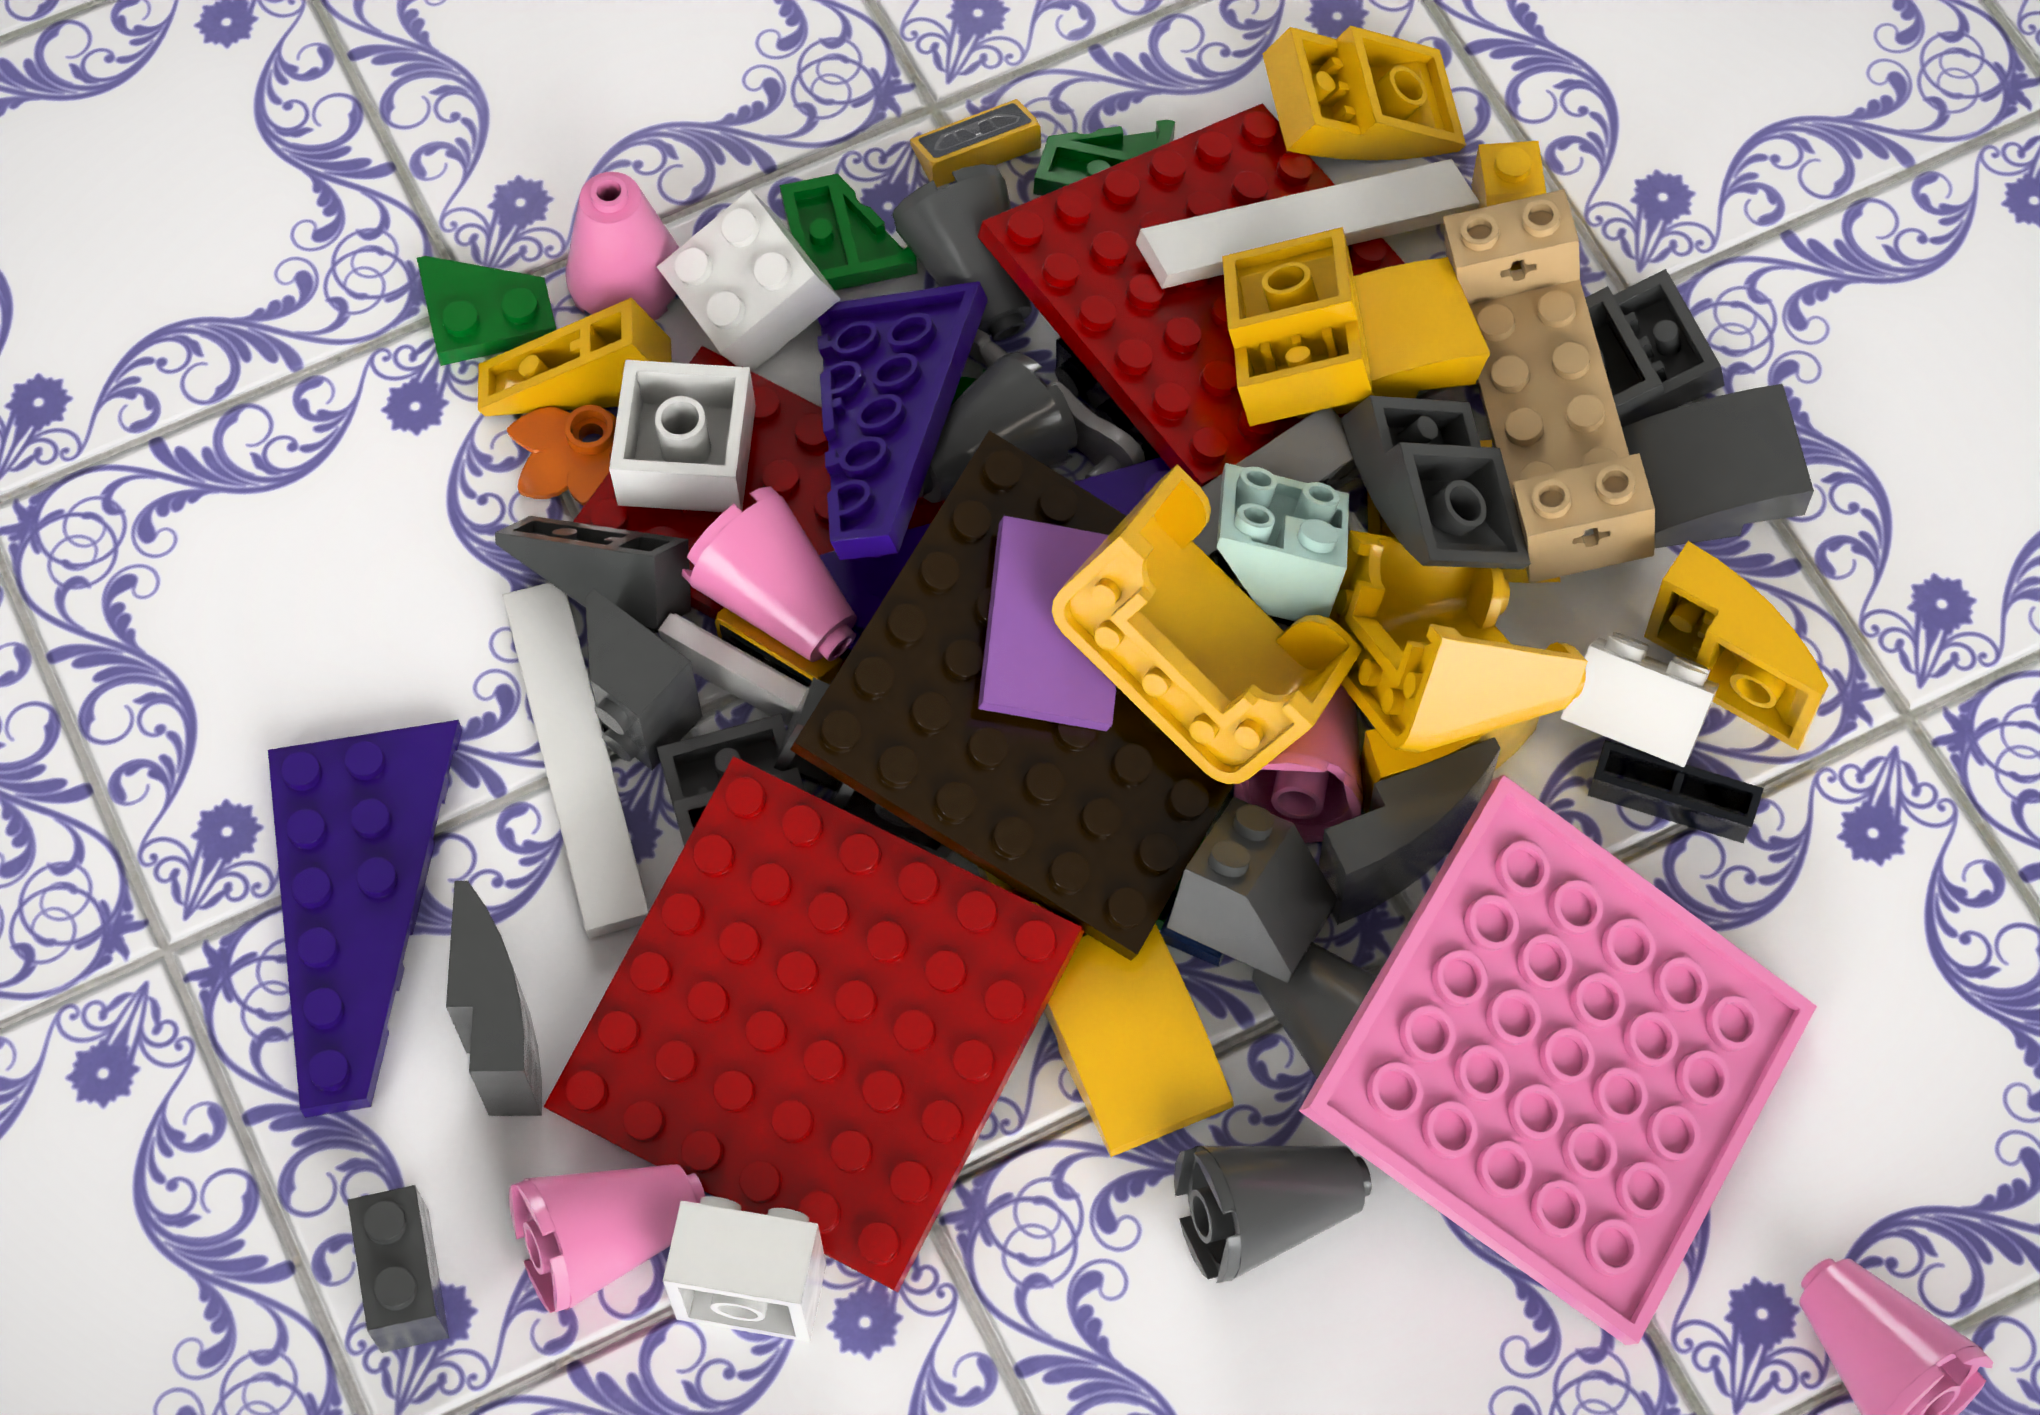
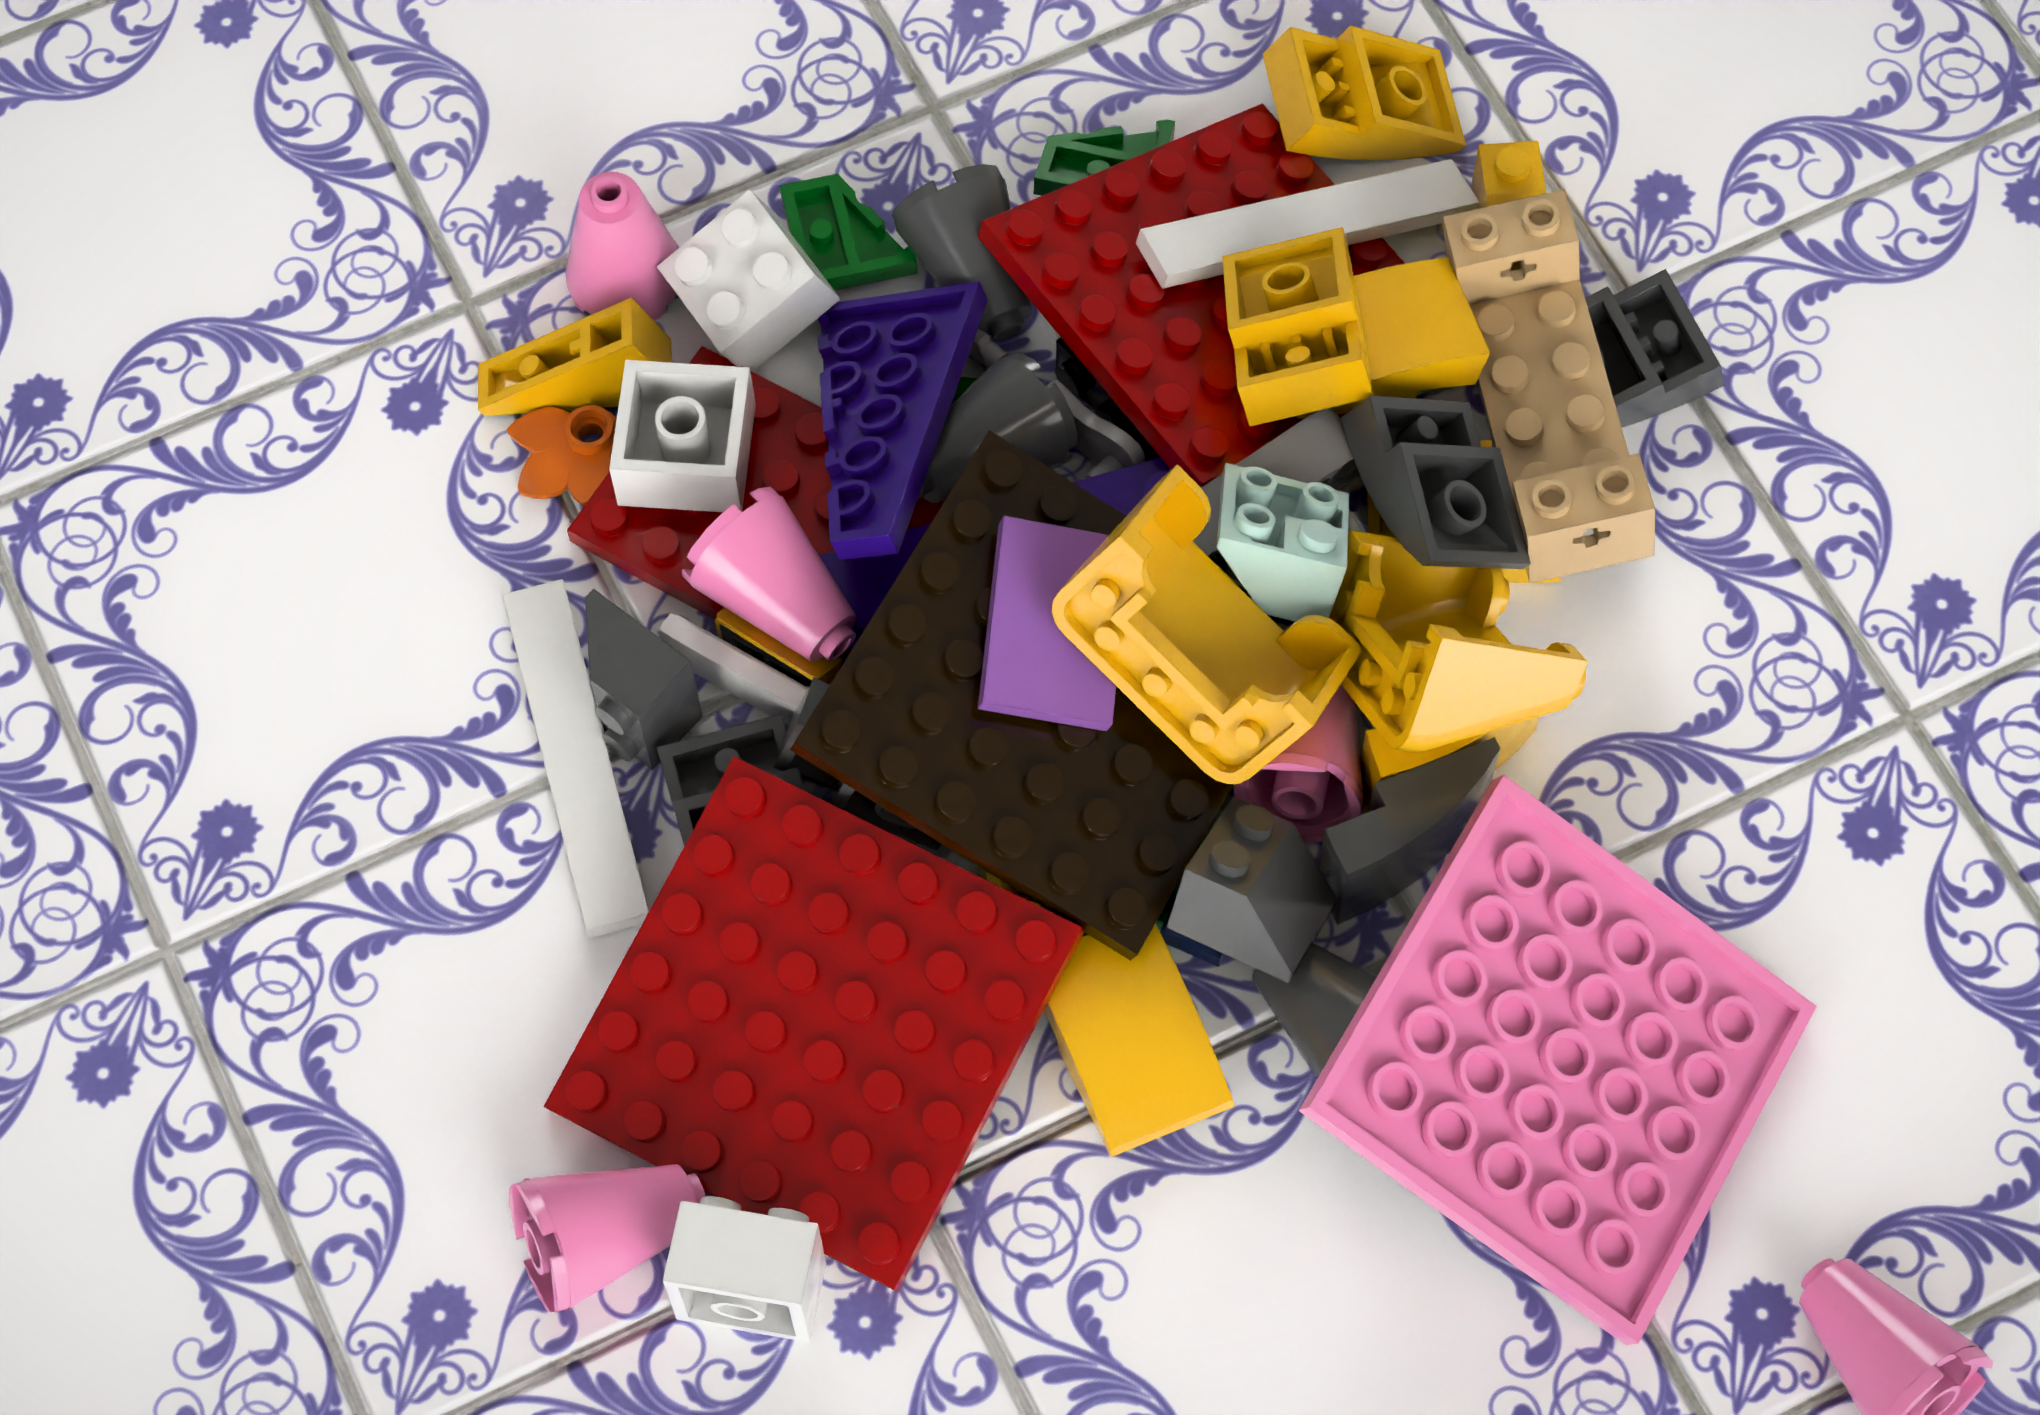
dark purple wing [268,720,462,1118] -> none
dark grey brick [347,1185,449,1353] -> none
green wing [417,256,557,366] -> none
dark grey slope [446,881,542,1116] -> none
dark grey slope [495,516,691,633] -> none
slope [910,99,1041,188] -> none
dark grey cone [1174,1146,1372,1283] -> none
white brick [1560,632,1719,767] -> none
black piece [1587,740,1764,843] -> none
dark grey slope [1622,384,1814,548] -> none
yellow slope [1644,541,1829,750] -> none

